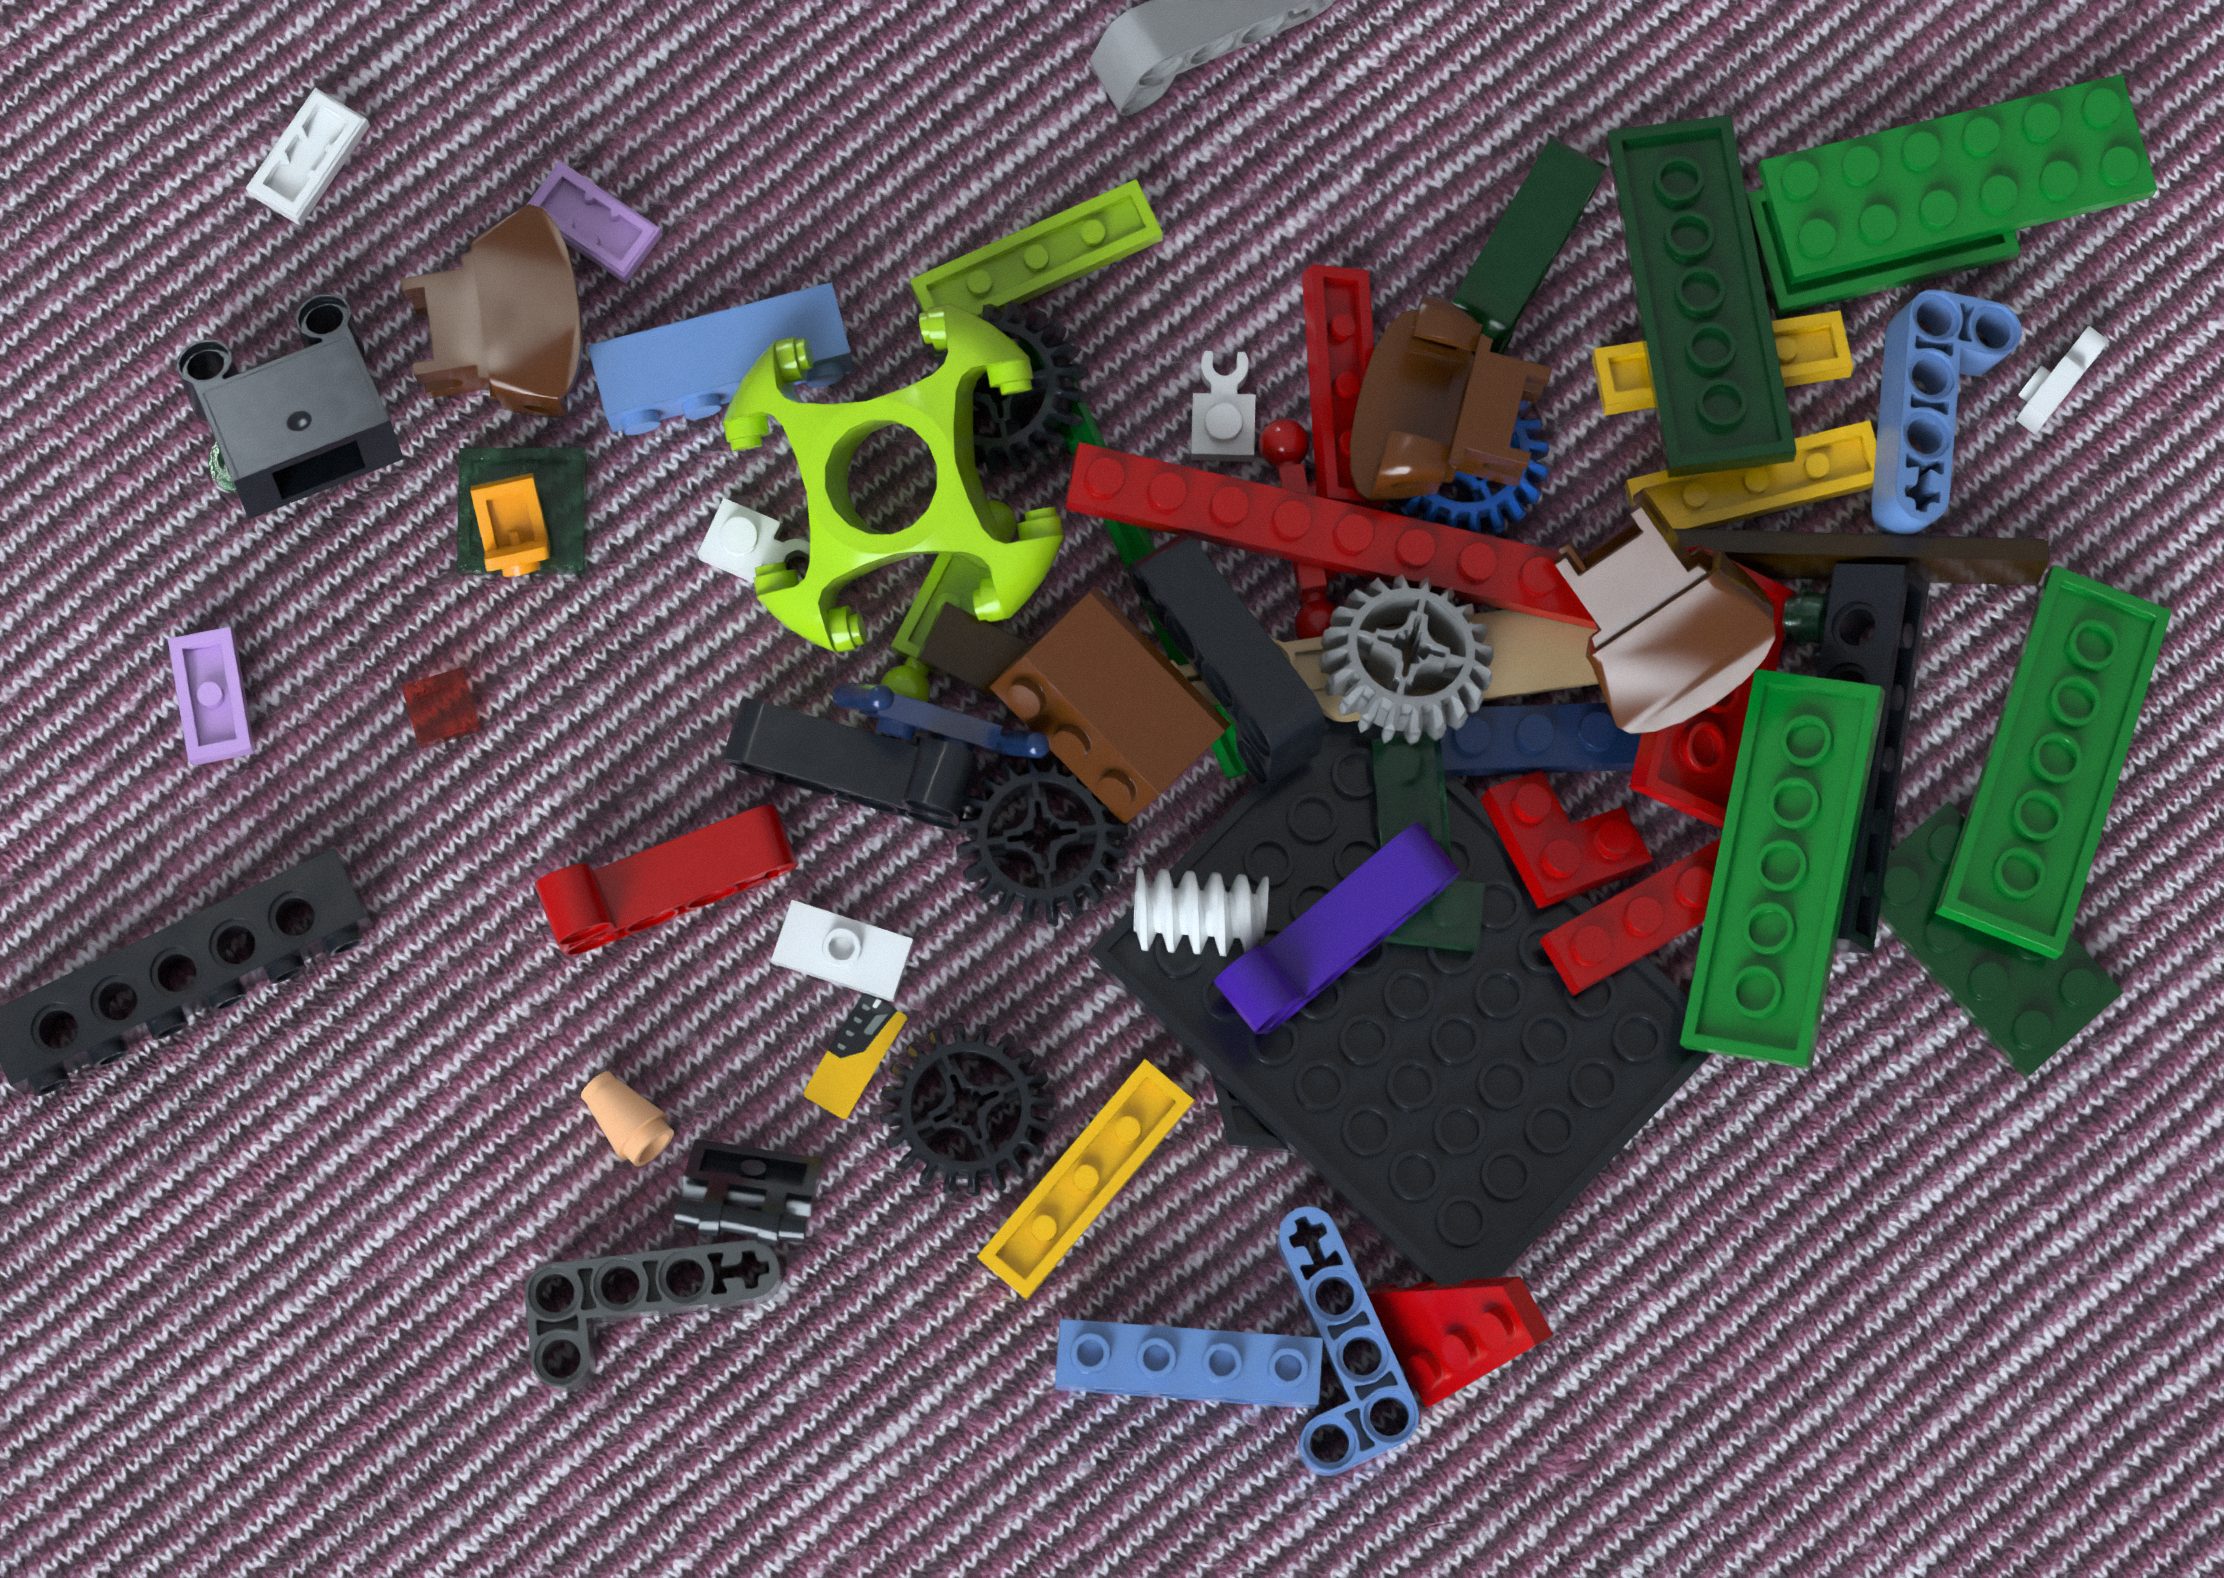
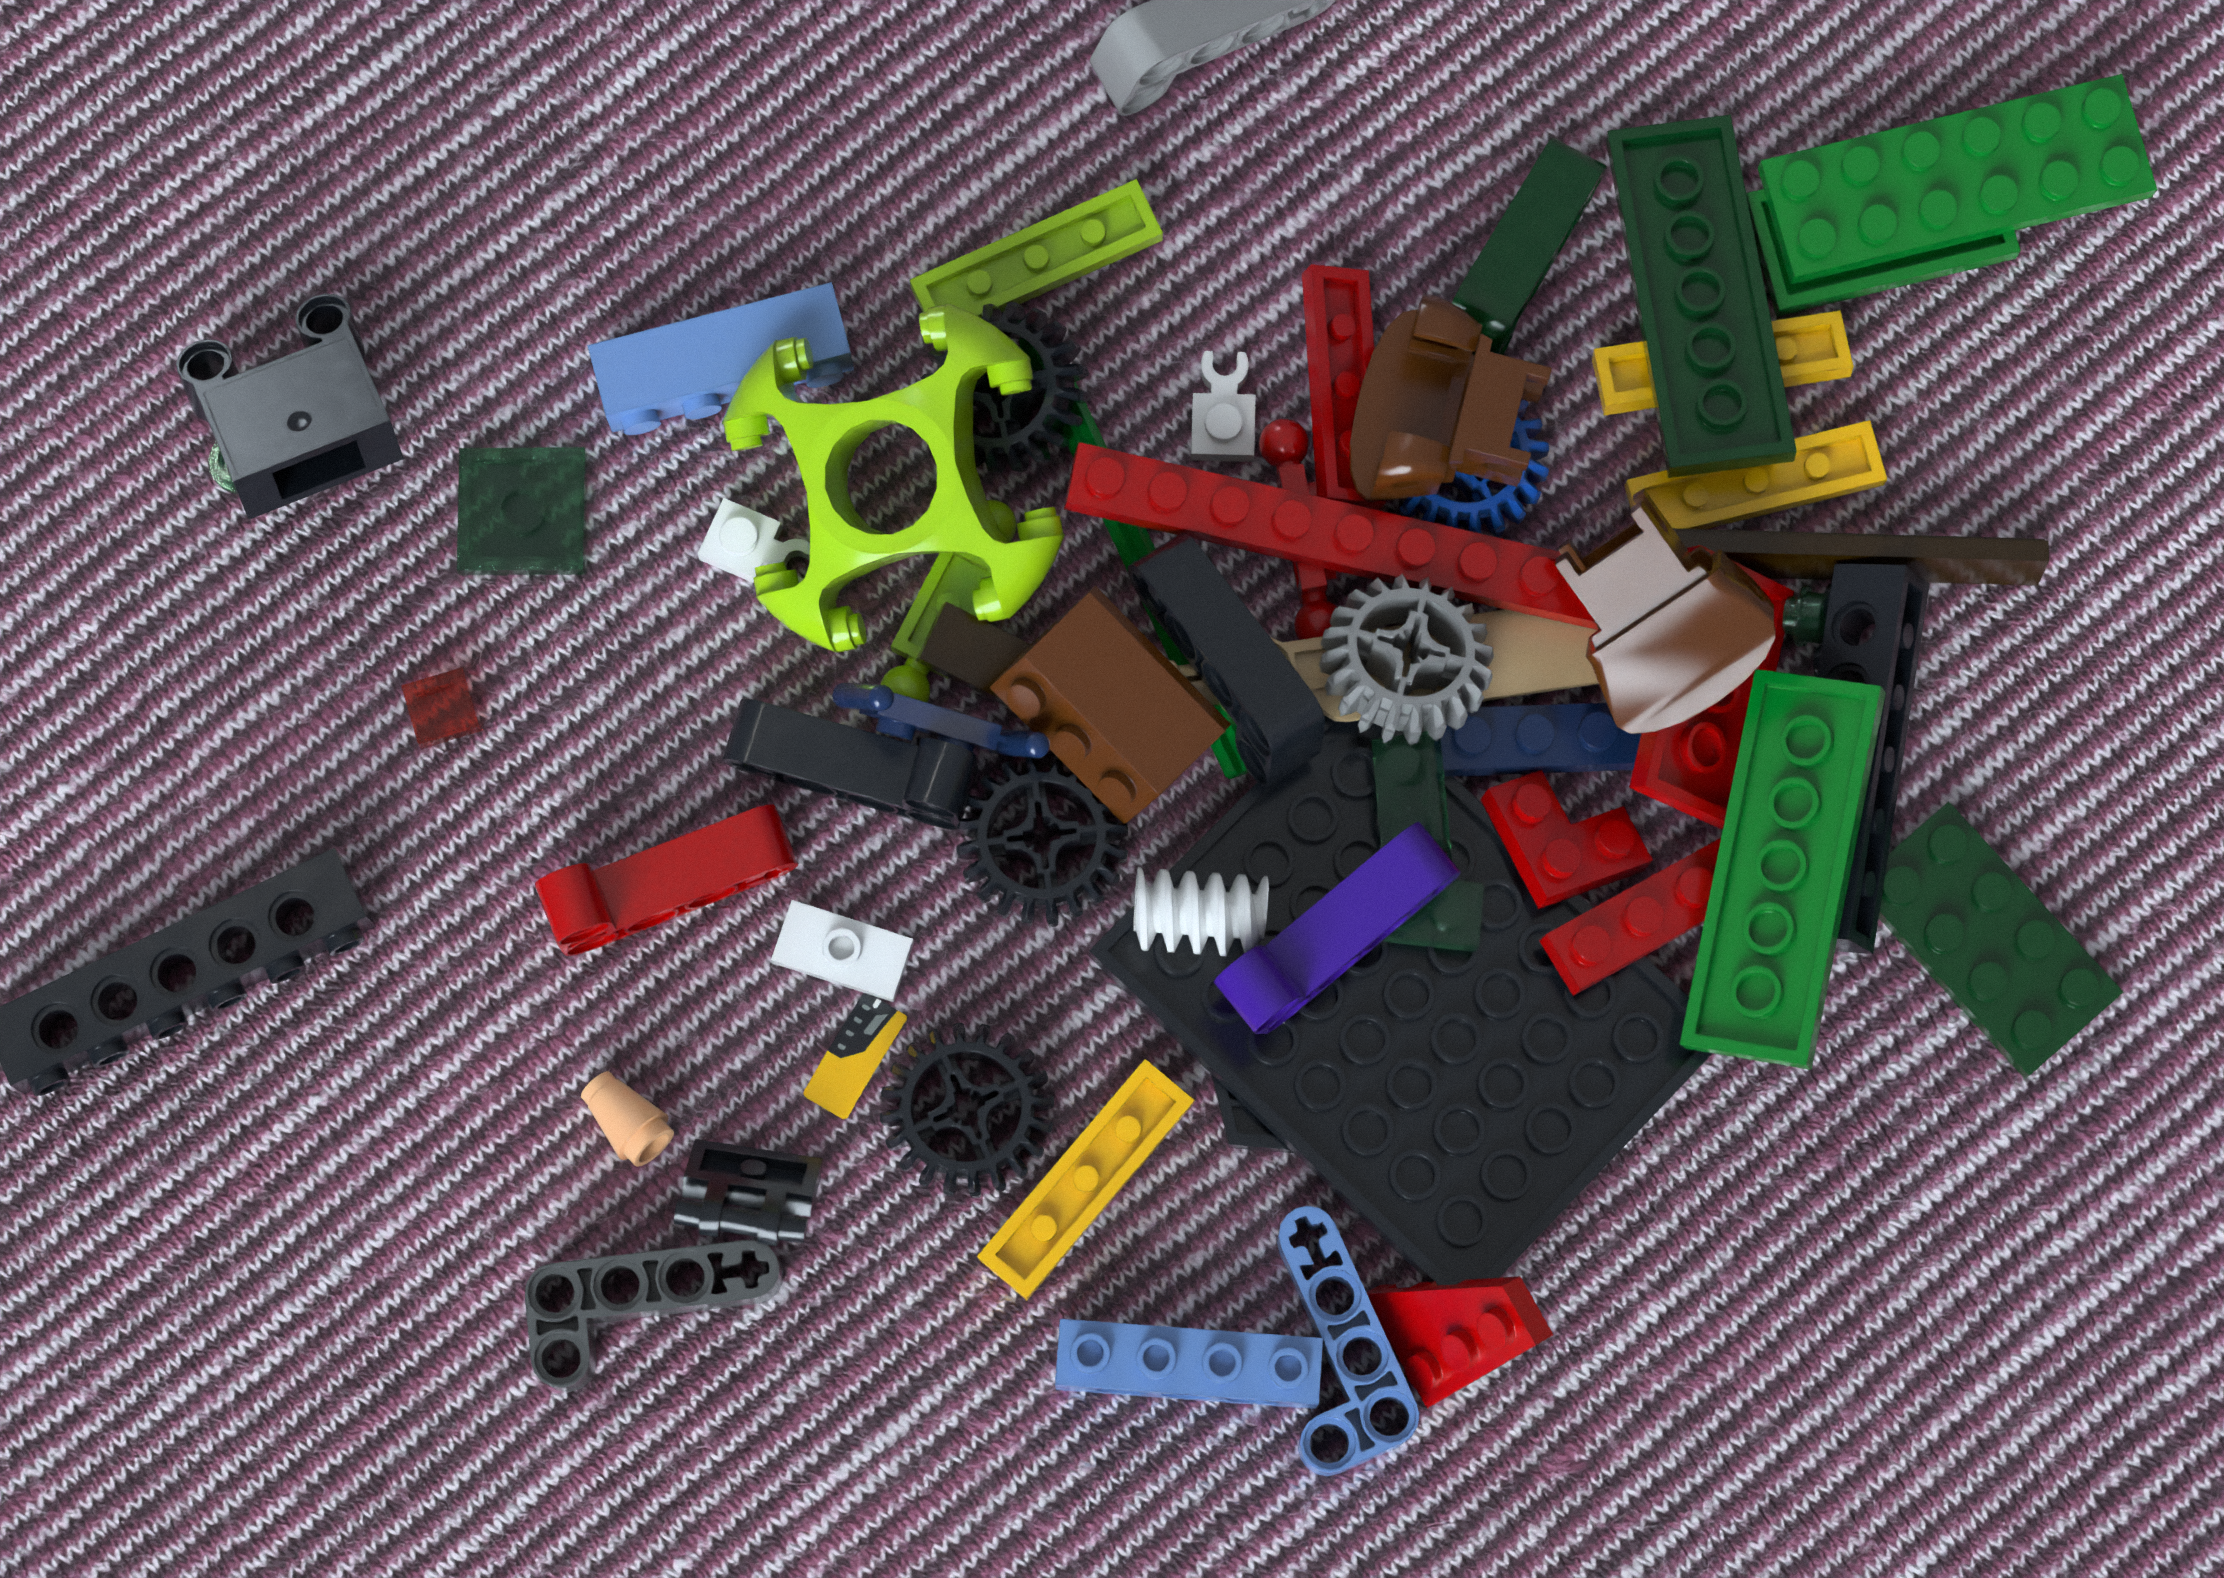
lavender plate [168,627,256,766] -> none
white plate [246,88,370,226] -> none
reddish brown piece [400,204,583,418] -> none
light orange bracket [470,473,551,577] -> none
lavender plate [527,160,663,284] -> none
medium blue beam [1871,289,2022,535] -> none
green plate [1935,565,2172,960] -> none
white plate [2016,326,2109,435] -> none

